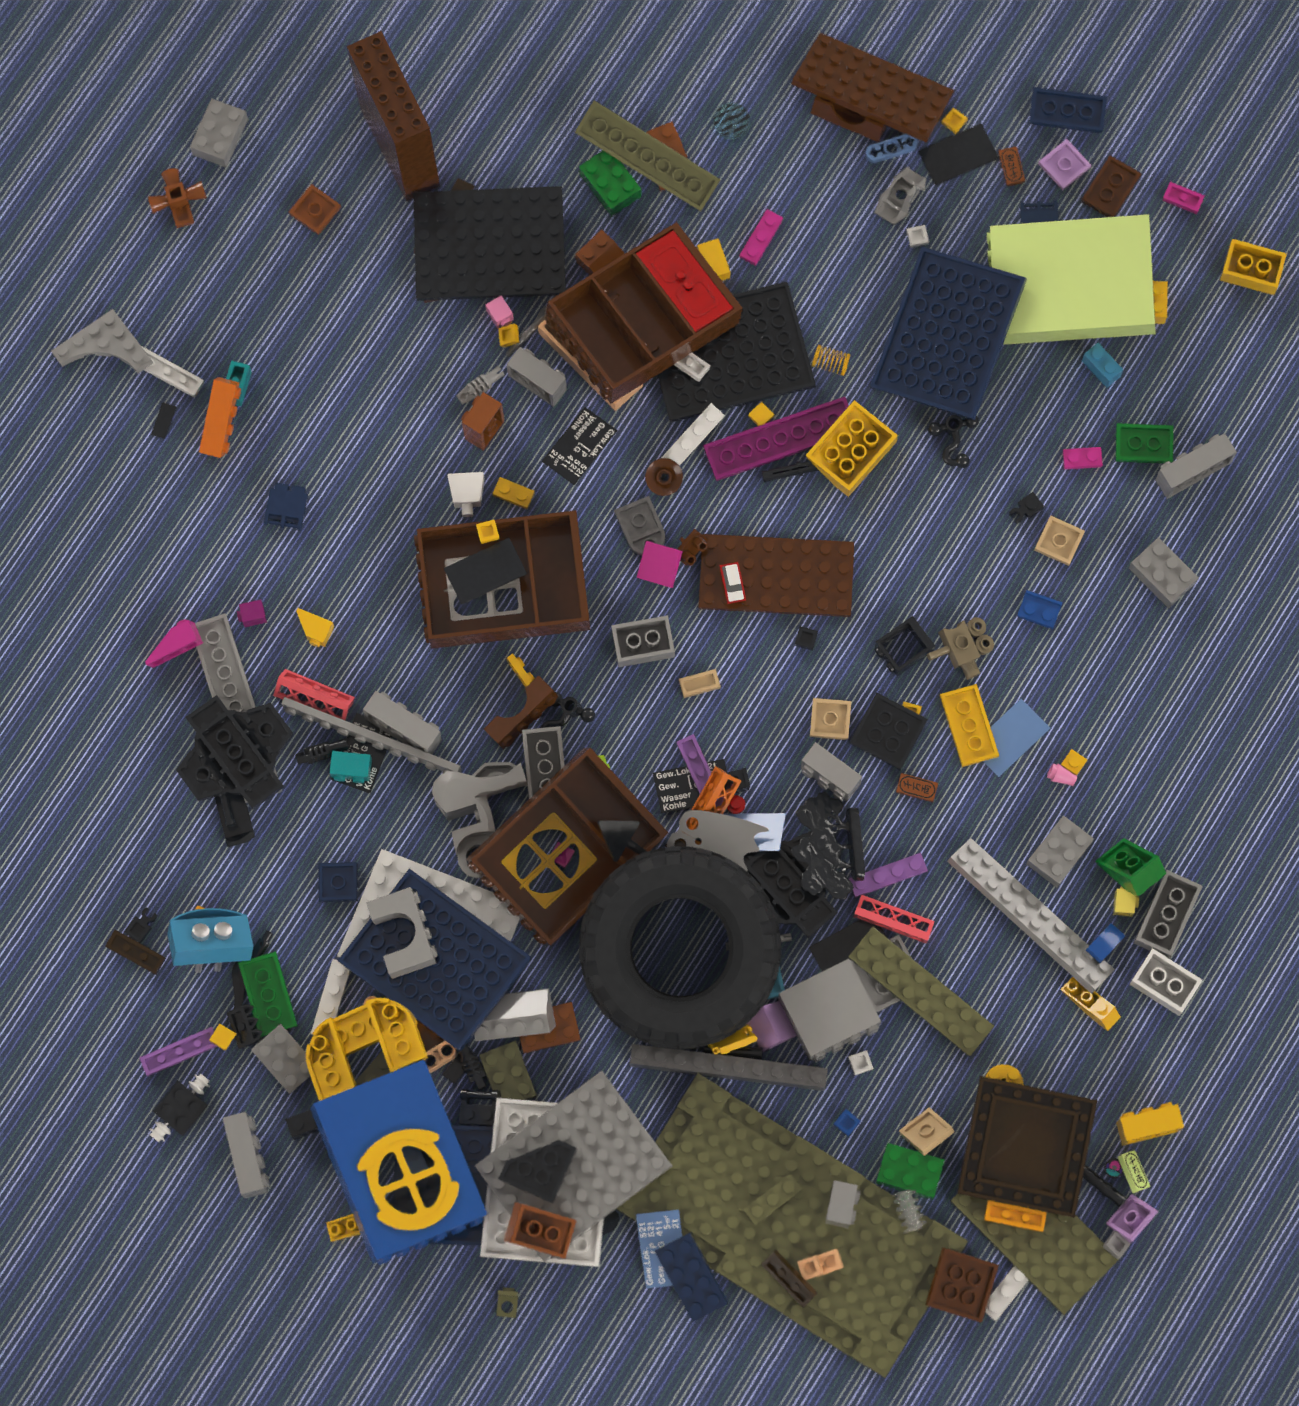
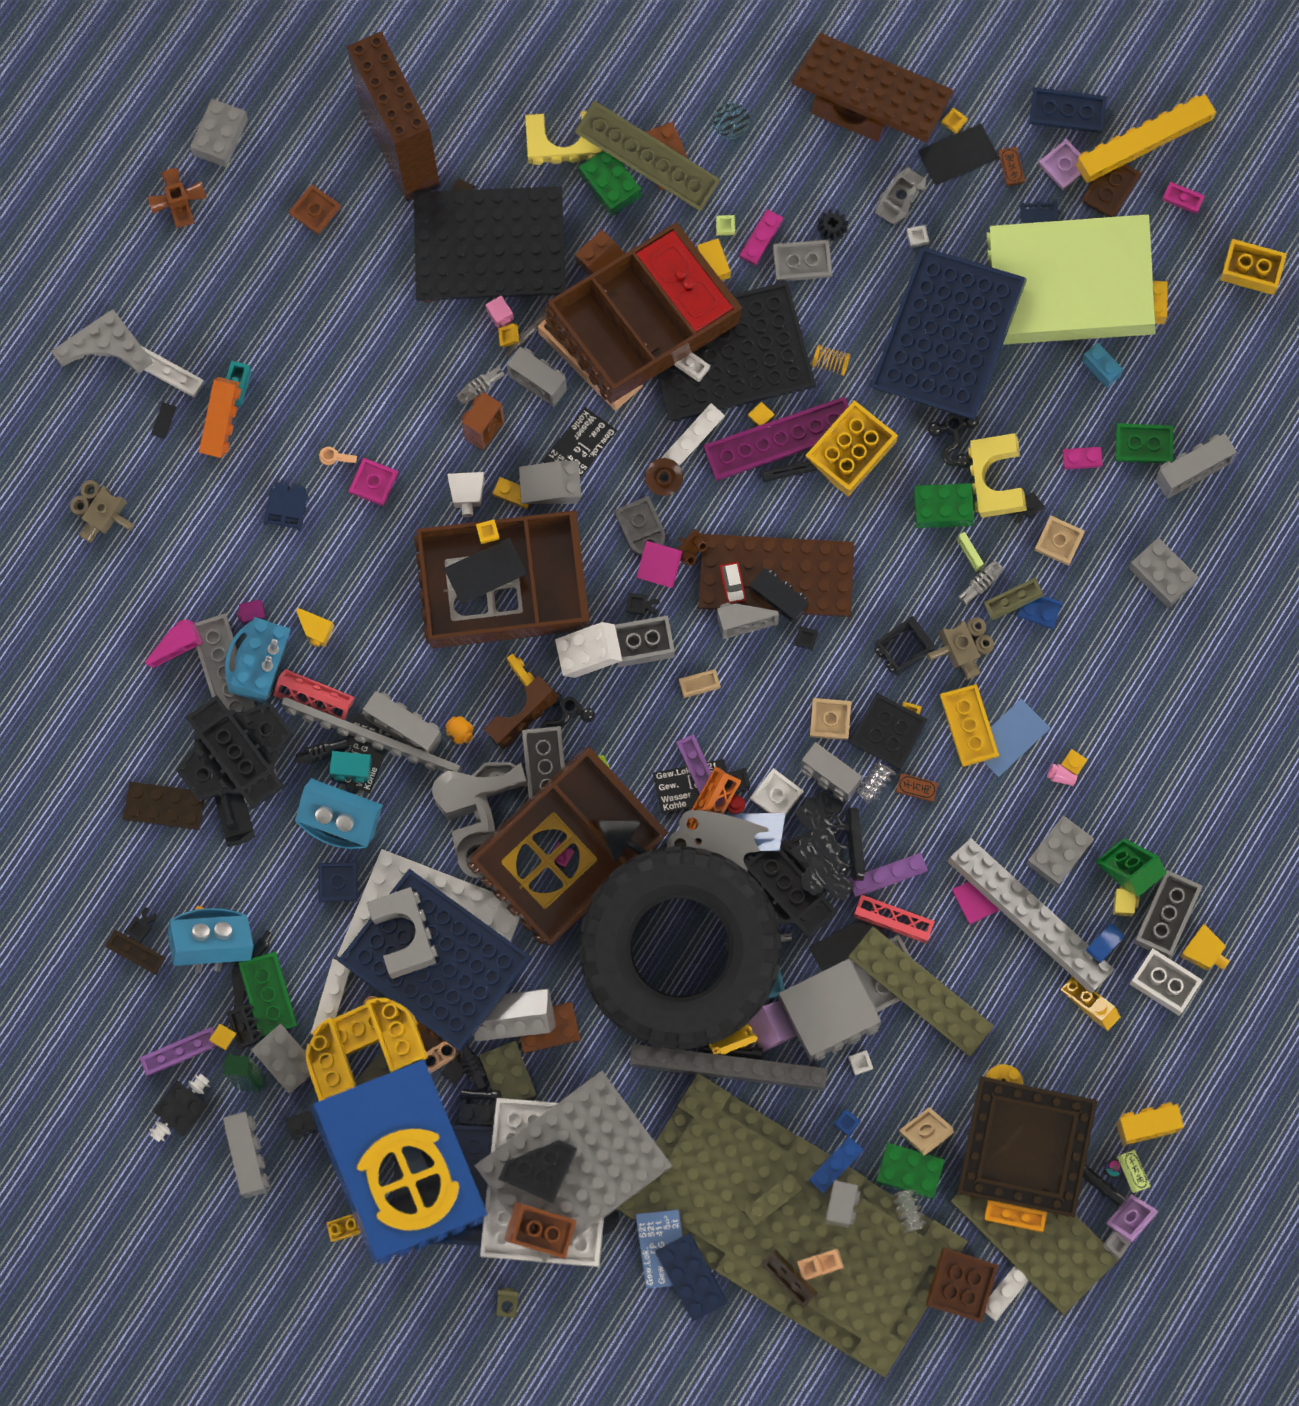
medium blue beam [866,134,918,163] -> none
none -> dark tan piece [70,480,134,543]
none -> dark brown plate [123,782,205,831]
none -> dark green brick [223,1054,266,1093]
none -> dark azure piece [225,617,291,704]
none -> dark azure piece [295,779,383,849]
none -> light nougat plate [319,447,357,465]
none -> dark pink tile [349,458,398,507]
none -> light orange head [445,716,474,745]
none -> light grey slope [519,461,581,504]
none -> light yellow arch [525,111,602,165]
none -> white brick [555,622,622,678]
none -> black plate [626,593,660,615]
none -> yellowish green tile [716,215,735,236]
none -> light grey slope [717,603,779,639]
none -> black brick [749,568,809,624]
none -> white plate [750,768,804,815]
none -> light grey plate [773,240,832,282]
none -> blue plate [809,1136,864,1193]
none -> black gear [817,209,848,242]
none -> clear piece [856,763,896,806]
none -> green piece [914,483,974,528]
none -> dark pink tile [952,881,1000,925]
none -> yellowish green tile [957,532,984,572]
none -> light grey hinge [958,561,1003,605]
none -> light yellow arch [968,433,1027,518]
none -> olive plate [984,577,1044,621]
none -> yellow brick [1076,94,1216,183]
none -> yellow torso [1180,924,1230,971]

